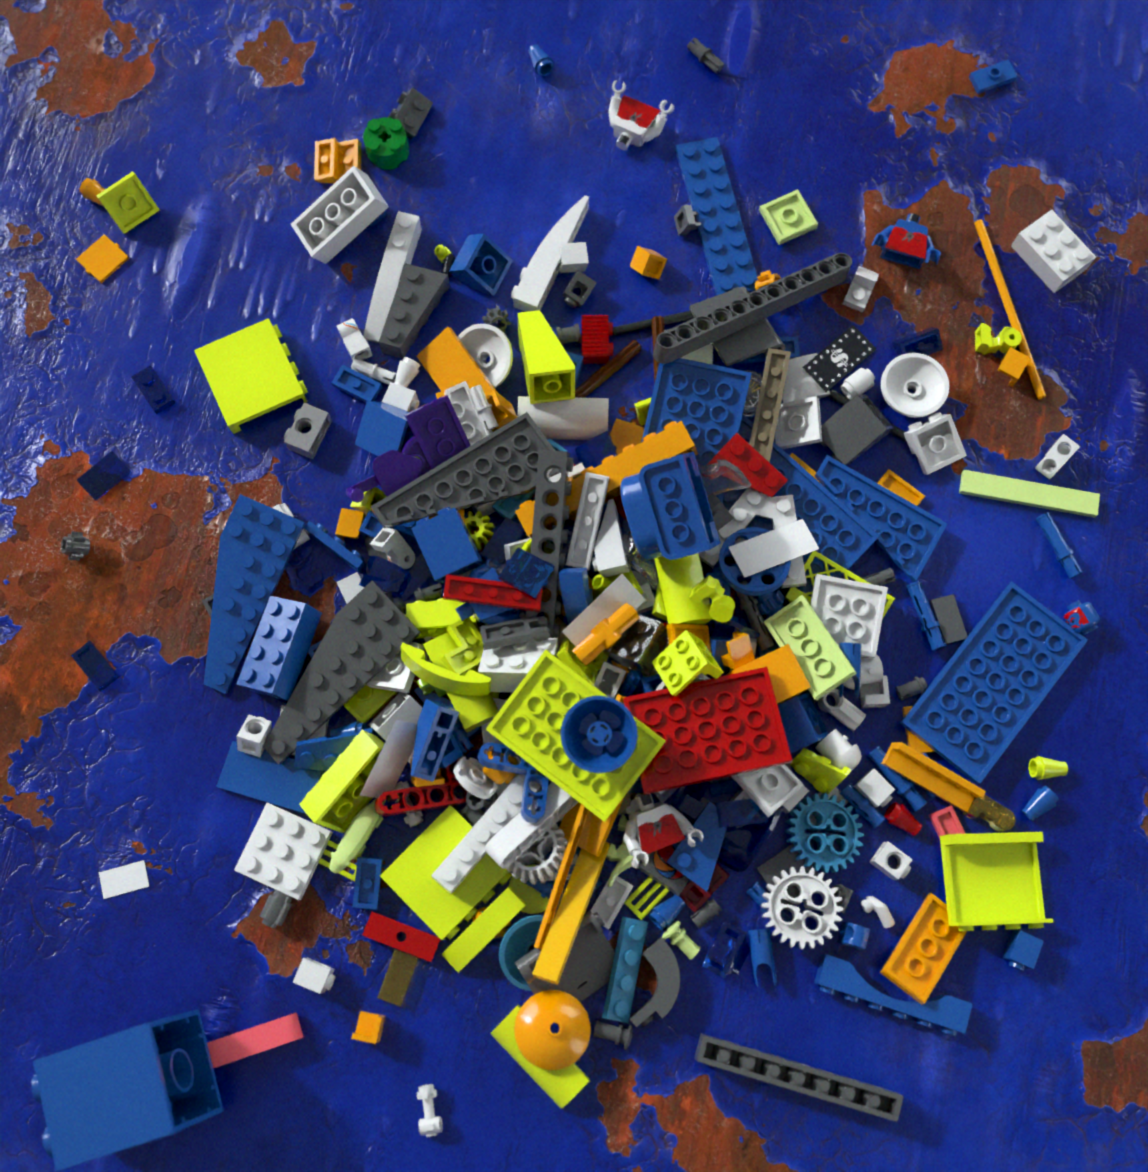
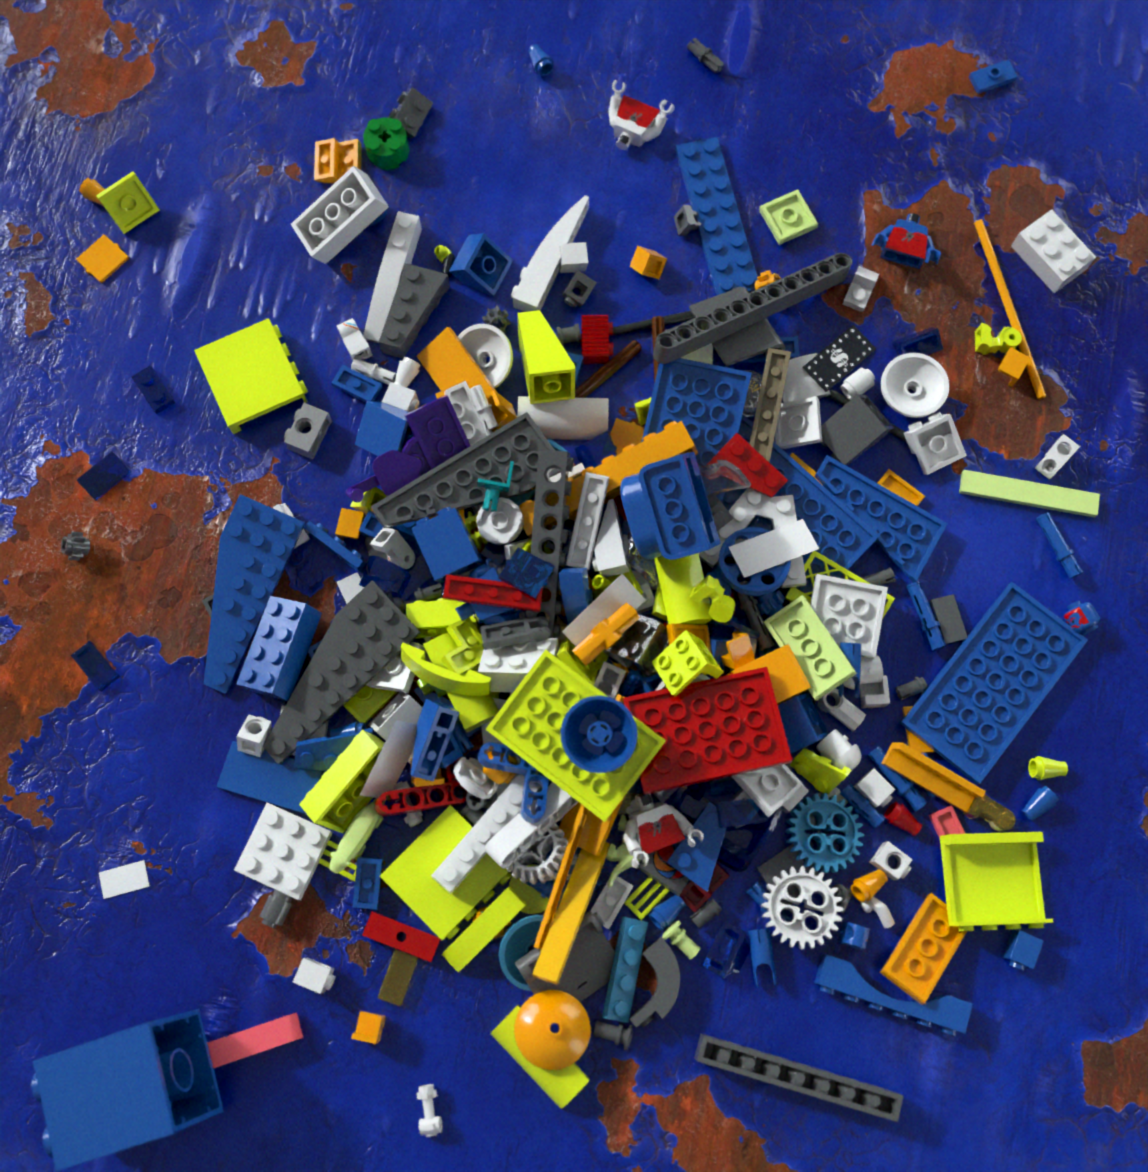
none -> white tile [476,497,524,545]
none -> teal bracket [477,461,514,512]
none -> light orange cone [851,869,888,902]

